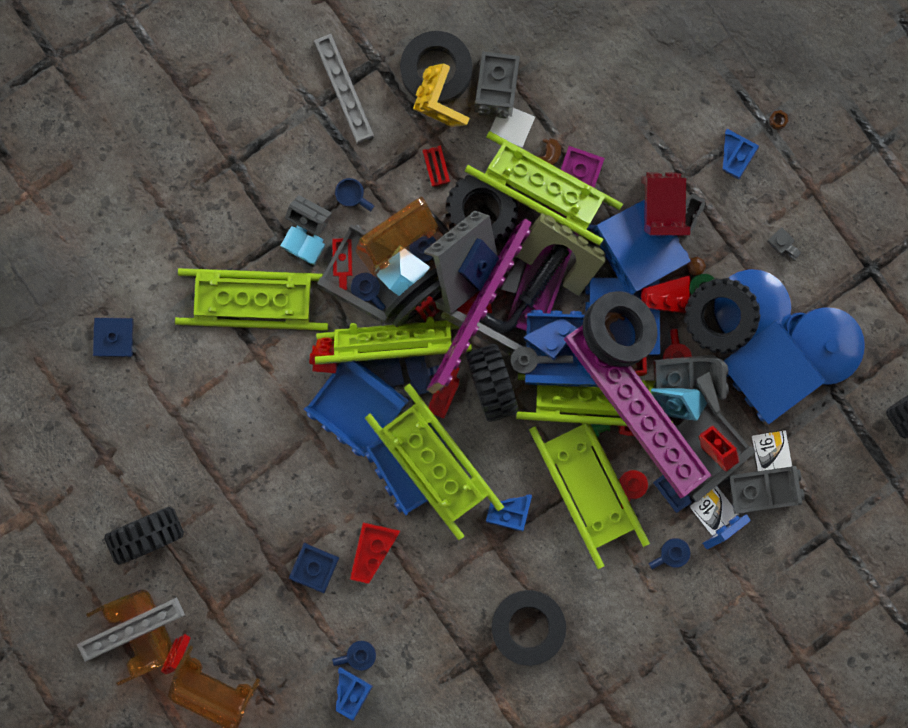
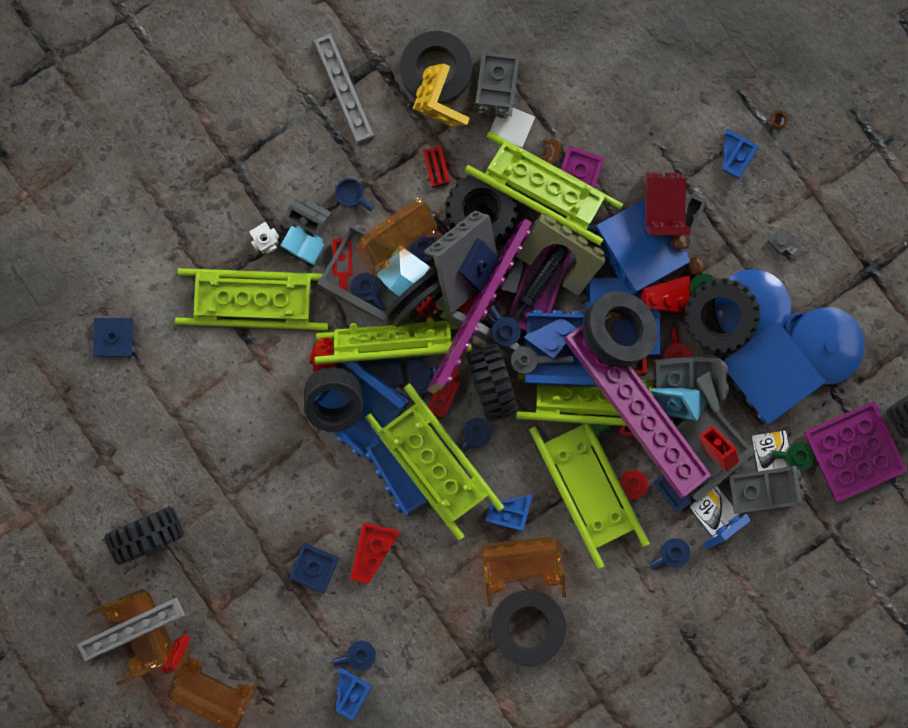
none -> white brick [249,222,280,254]
none -> black tyre [304,366,363,432]
none -> dark blue piece [459,418,492,453]
none -> clear orange windscreen [481,536,566,607]
none -> dark blue piece [487,305,521,347]
none -> reddish brown tile [670,235,691,252]
none -> dark green piece [770,442,814,471]
none -> magenta plate [803,401,907,503]

